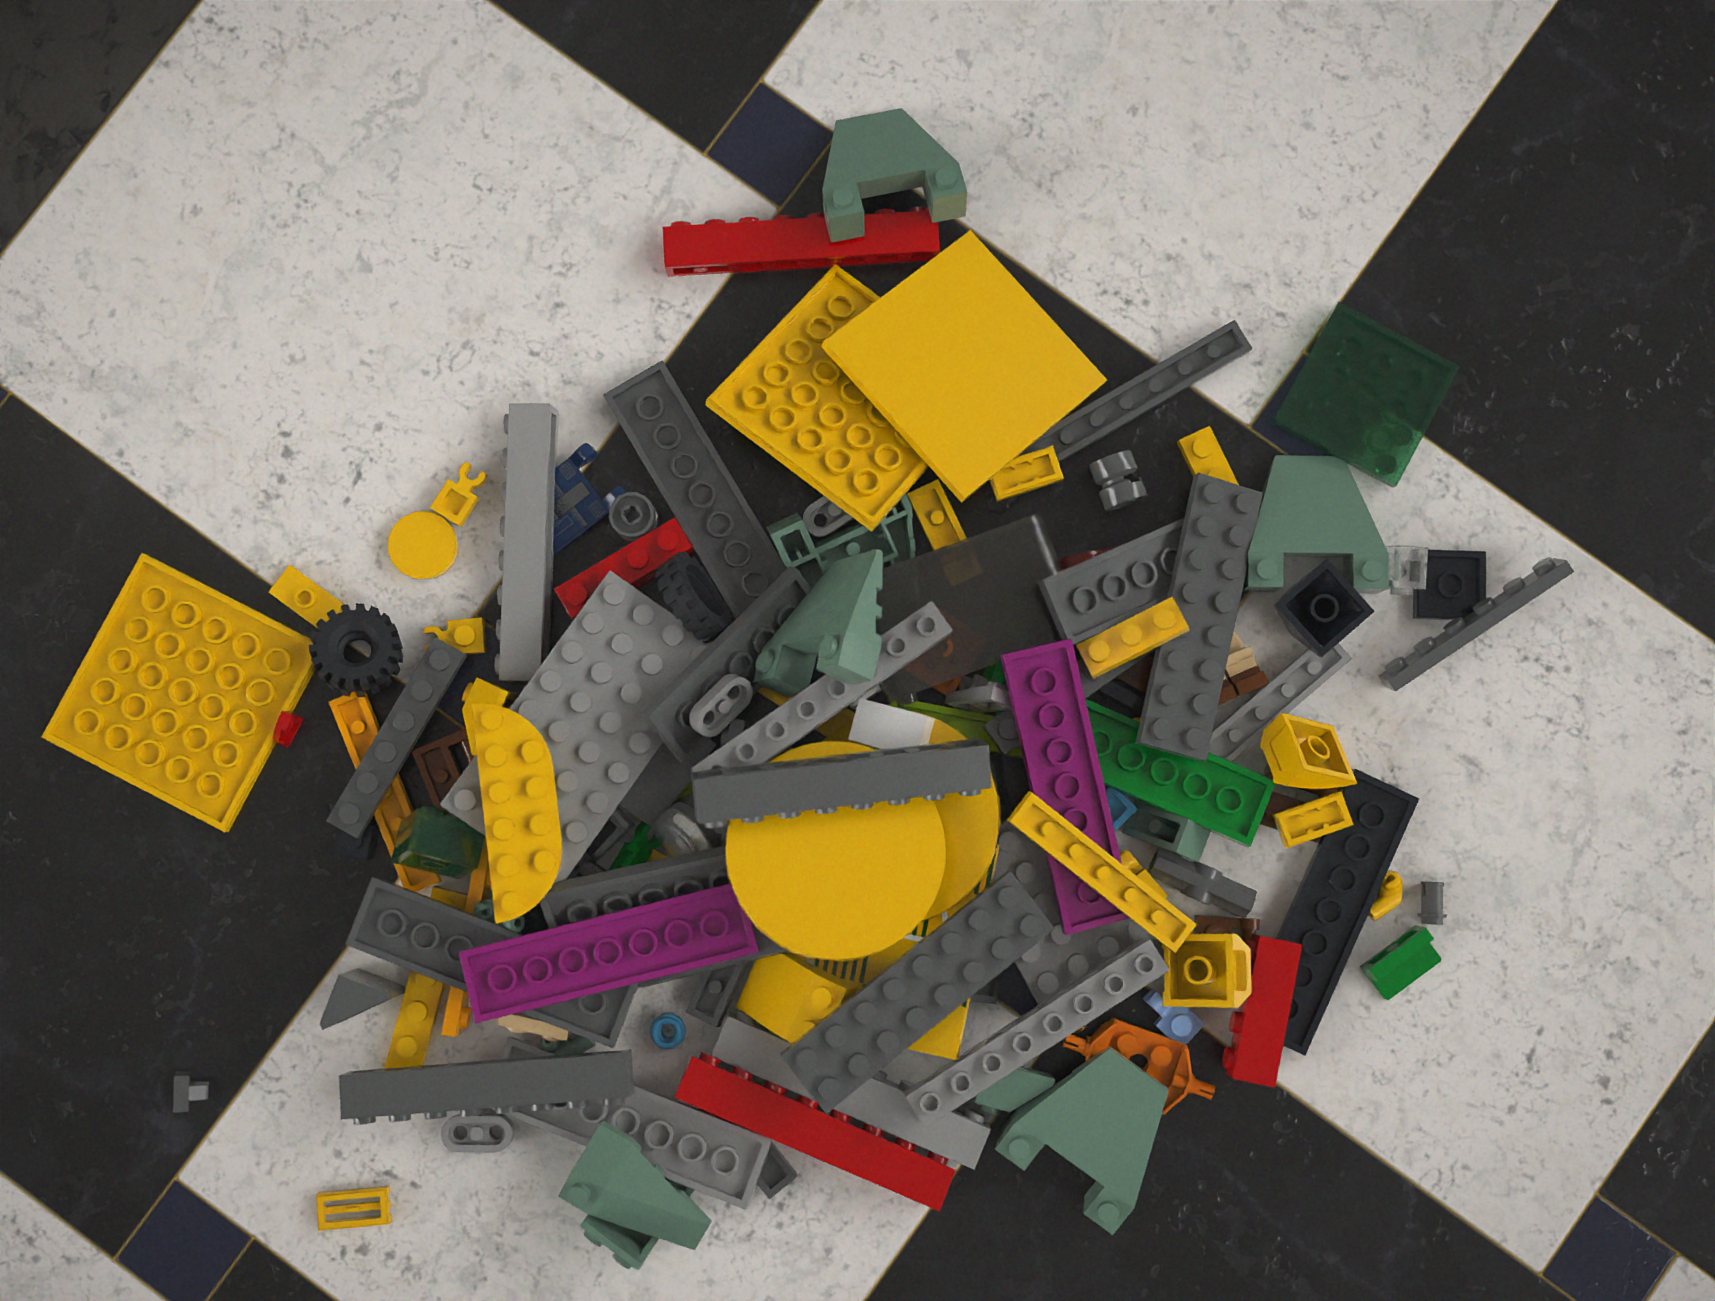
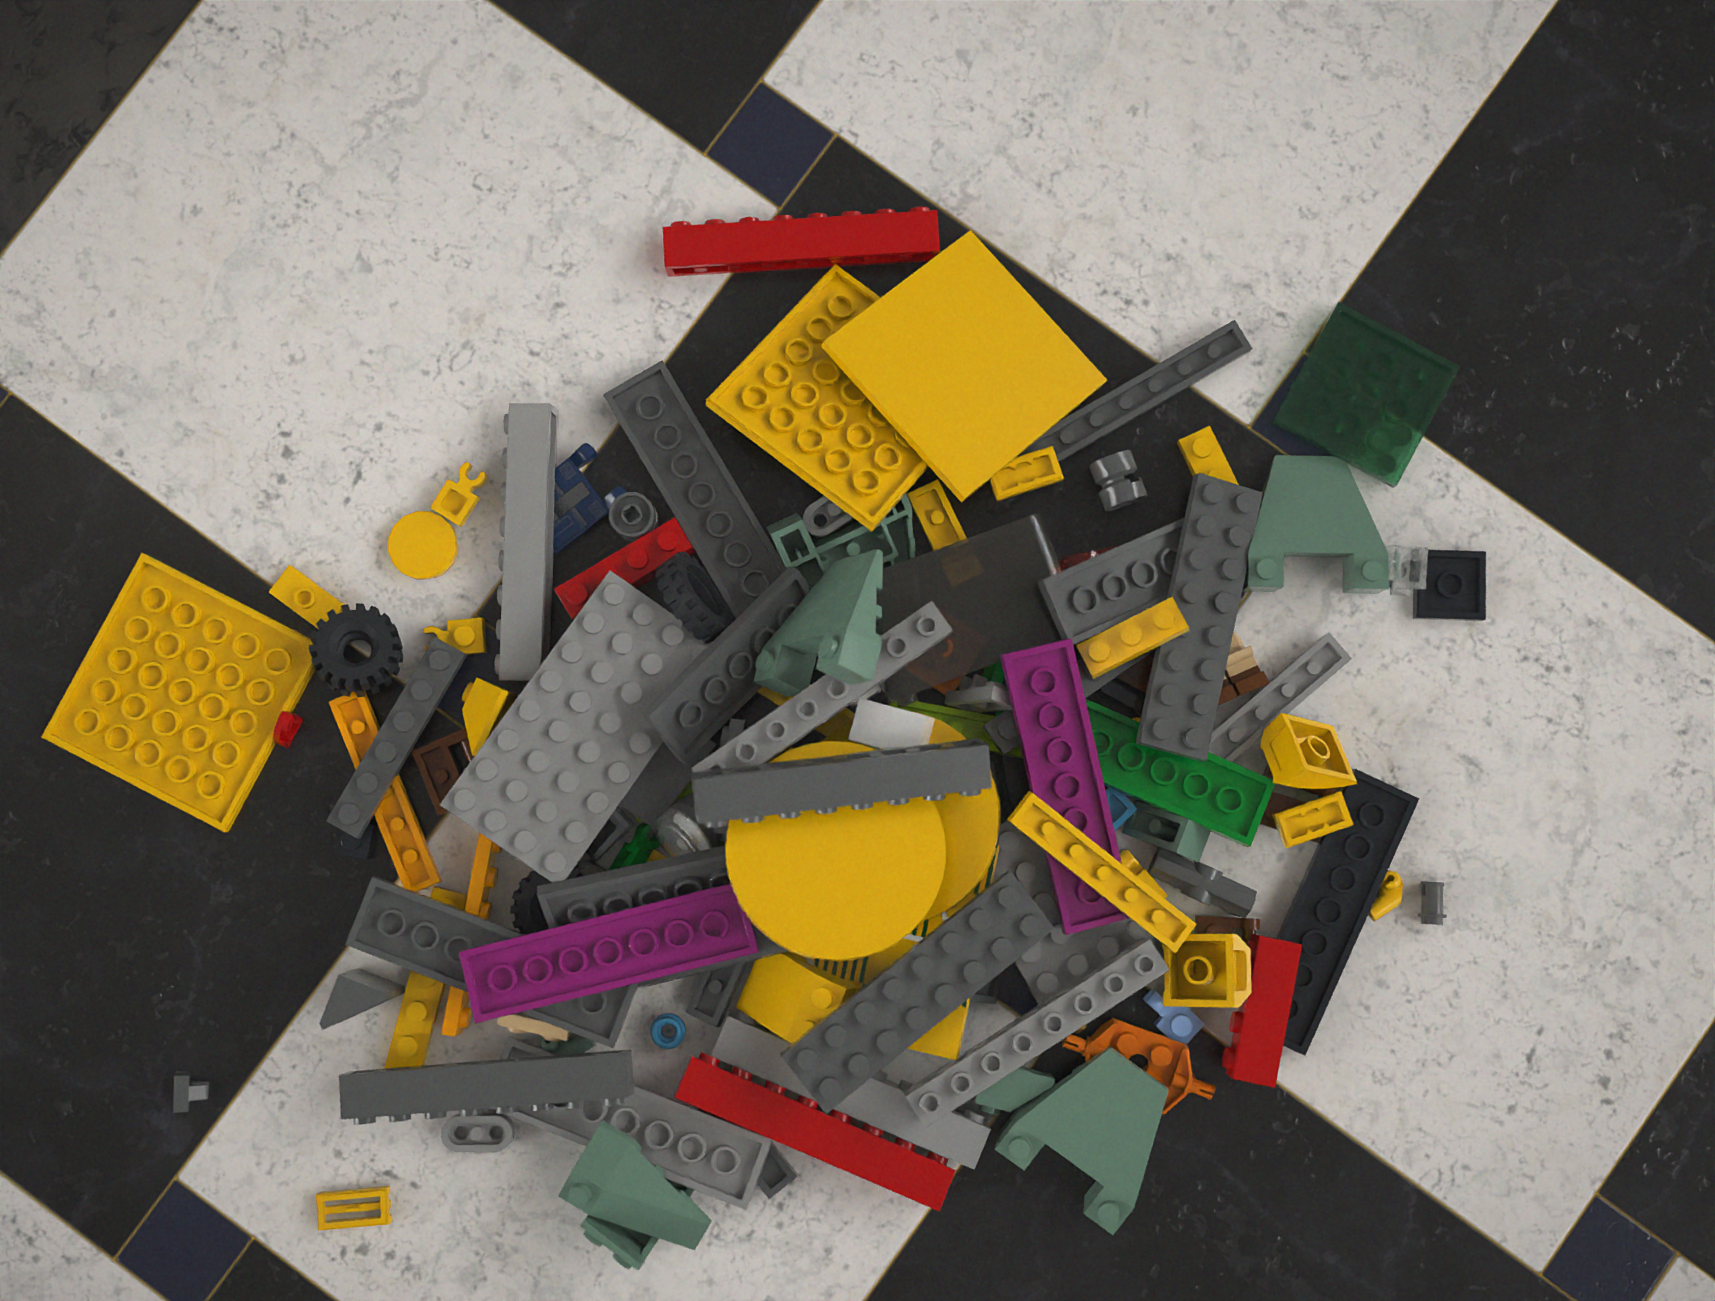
clear green brick [391,806,485,879] -> none
yellow plate [472,703,562,924] -> none
sand green arm [473,899,525,932] -> none
light grey plate [689,674,753,737] -> none
sand green wedge [822,108,967,243] -> none
black slope [1274,559,1375,658] -> none
green panel [1360,925,1441,1000] -> none
dark grey plate [1379,557,1574,692] -> none

